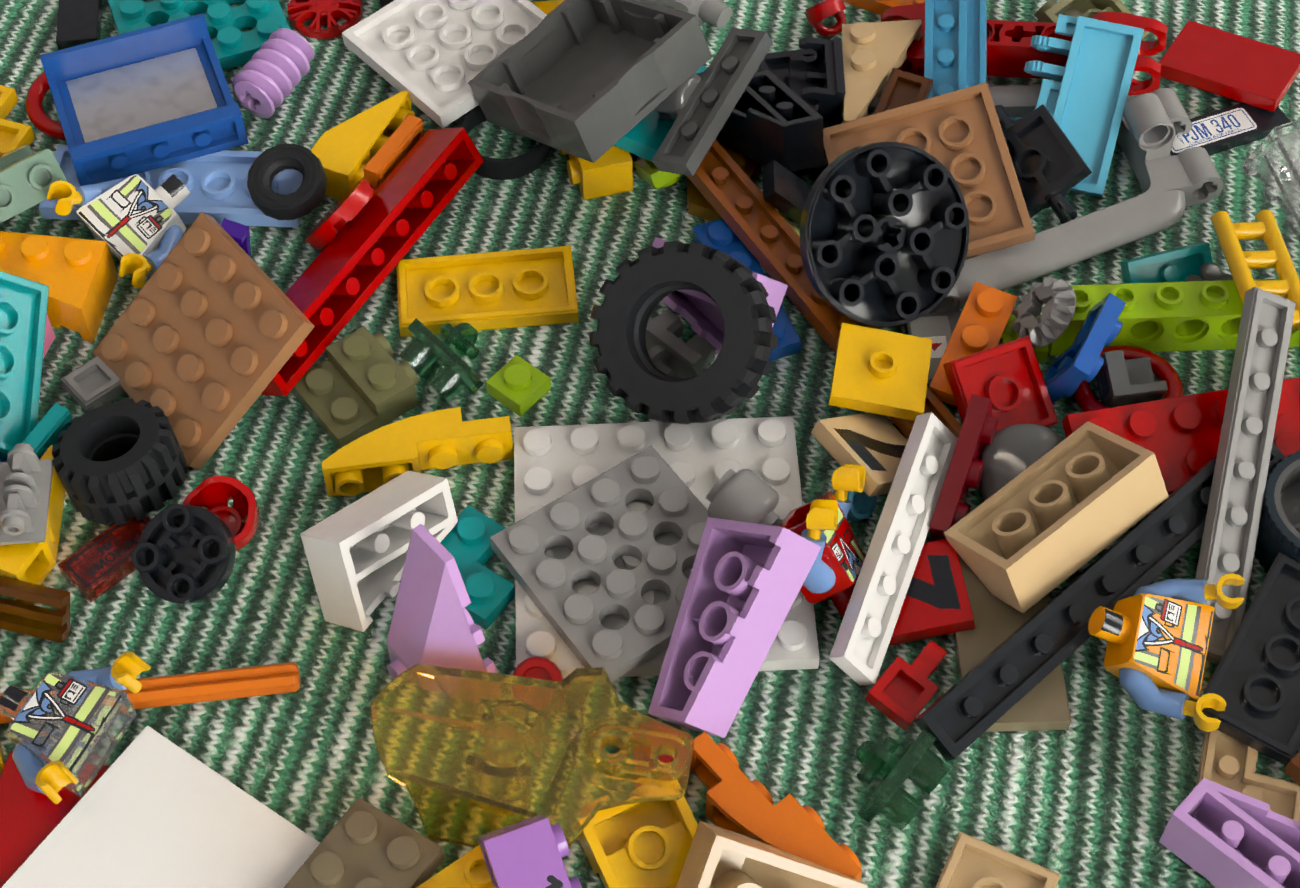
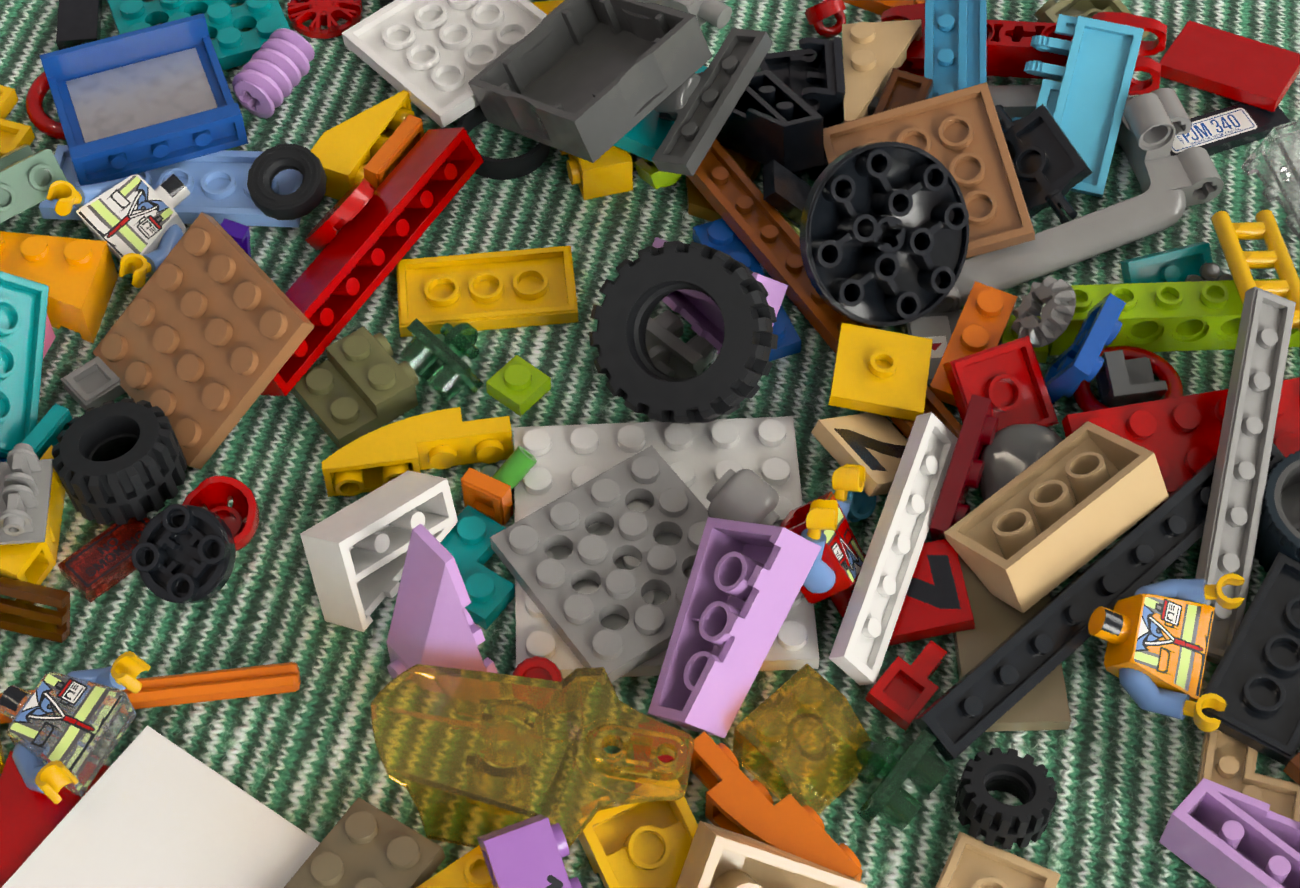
none -> orange tile [461,467,514,525]
none -> bright green arm [480,446,537,489]
none -> clear yellow slope [733,664,879,815]
none -> black tyre [954,747,1057,849]

